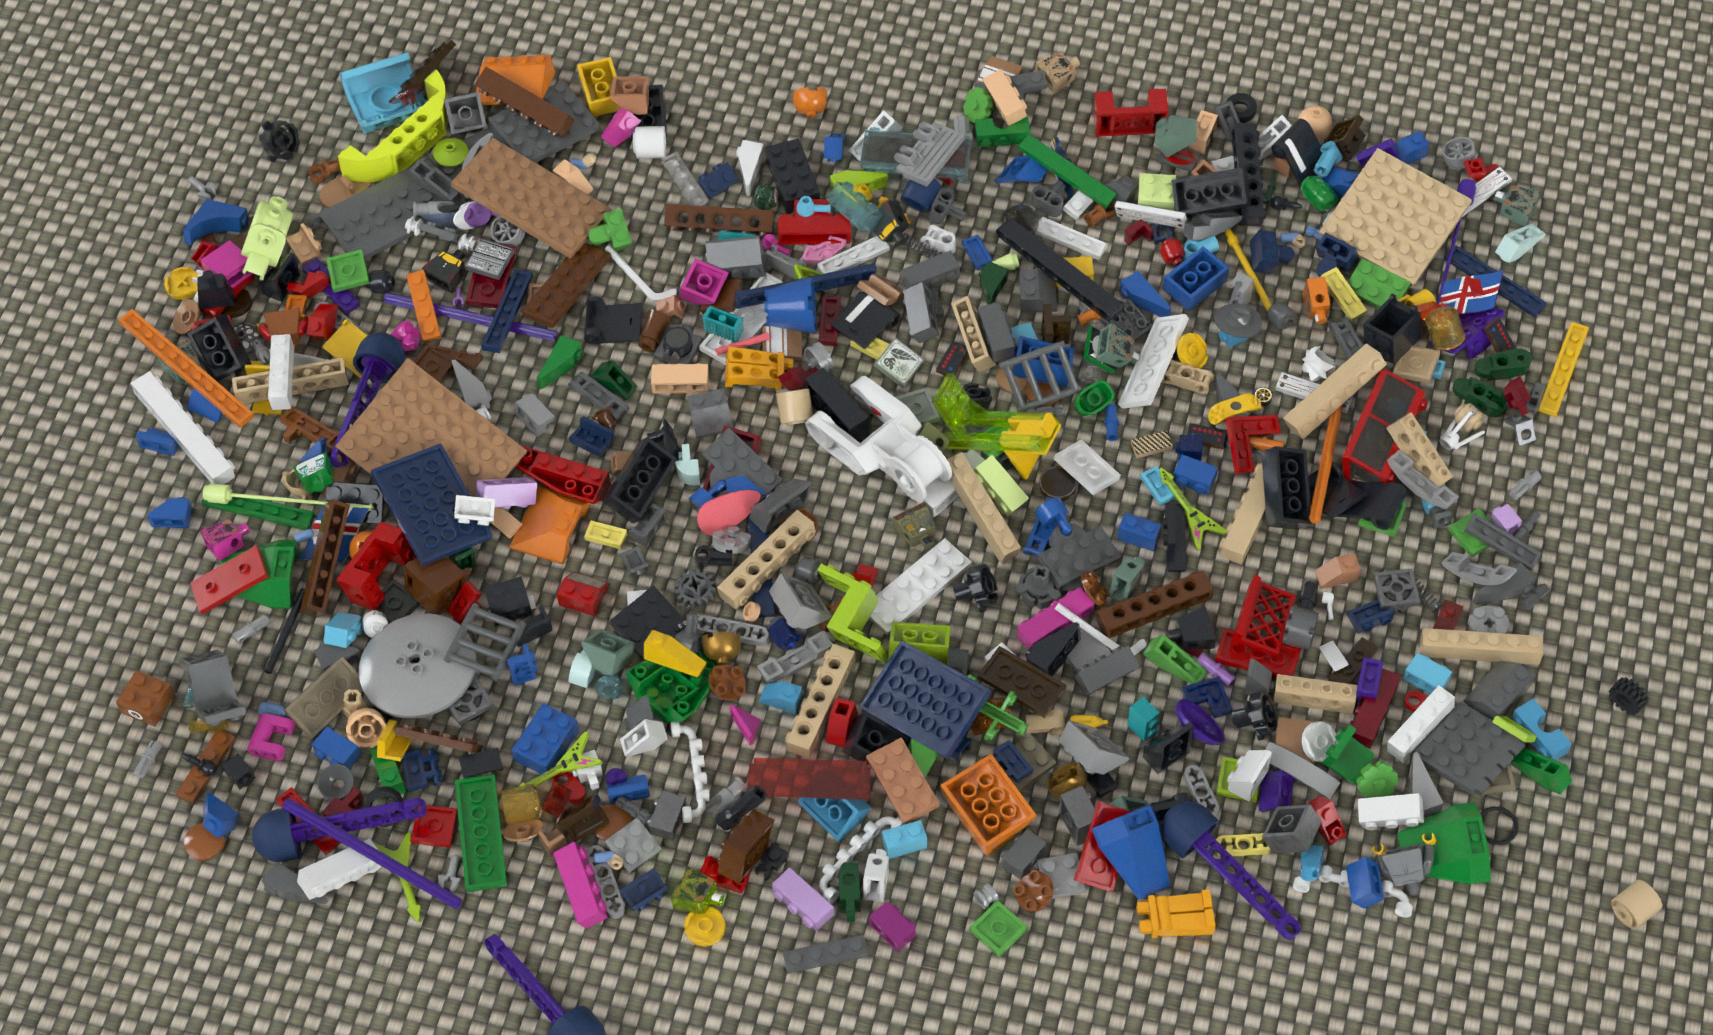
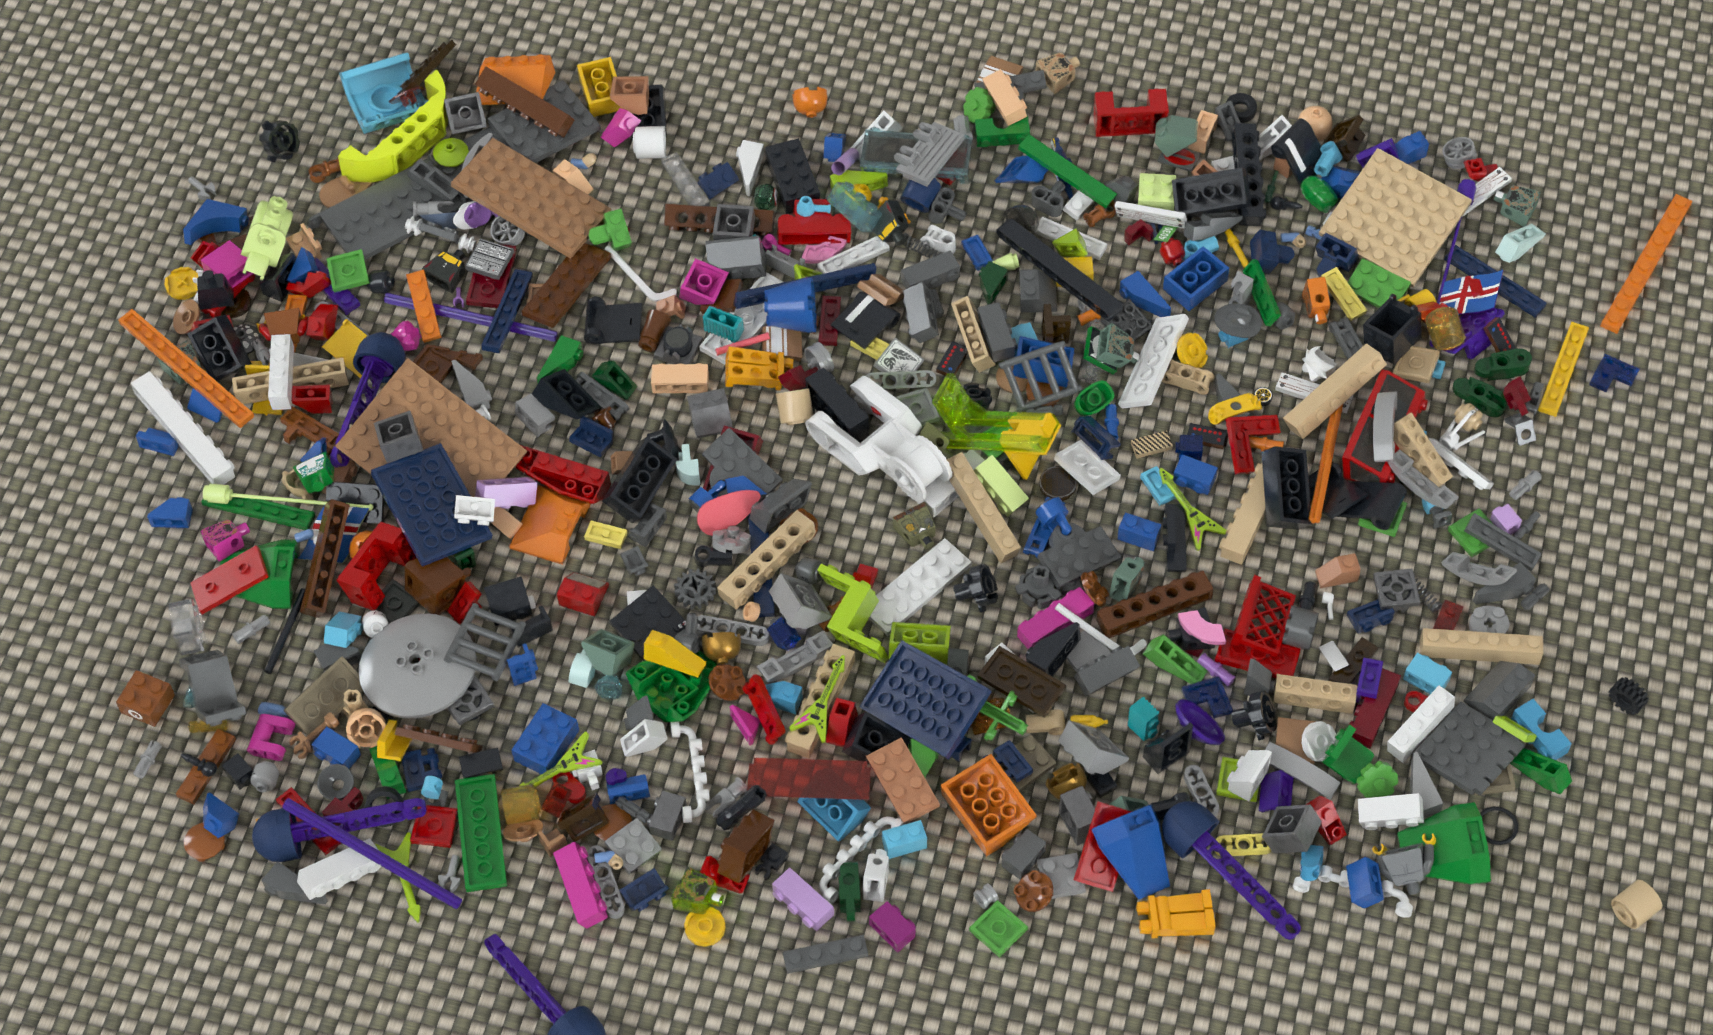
none -> clear brick [168,598,207,656]
none -> light grey head [251,761,279,792]
none -> blue slope [287,247,318,284]
none -> medium nougat bar [289,712,340,759]
none -> red slope [291,385,333,414]
none -> flat silver brick [374,411,424,463]
none -> medium azure leg [421,776,449,807]
none -> black slope [532,369,602,420]
none -> flat silver brick [713,204,755,240]
none -> red plate [742,674,786,745]
none -> lime piece [789,655,845,743]
none -> lavender piece [831,148,859,175]
none -> light grey beam [866,370,937,389]
none -> lime slope [1052,228,1088,256]
none -> dark blue window [1071,416,1121,460]
none -> bright green sticker [1154,225,1178,242]
none -> bright pink tile [1178,610,1226,645]
none -> green tile [1242,259,1281,327]
none -> light grey slope [1373,391,1398,462]
none -> white plate [1429,438,1494,490]
none -> clear blue plate [1589,354,1640,392]
none -> orange plate [1600,194,1692,334]

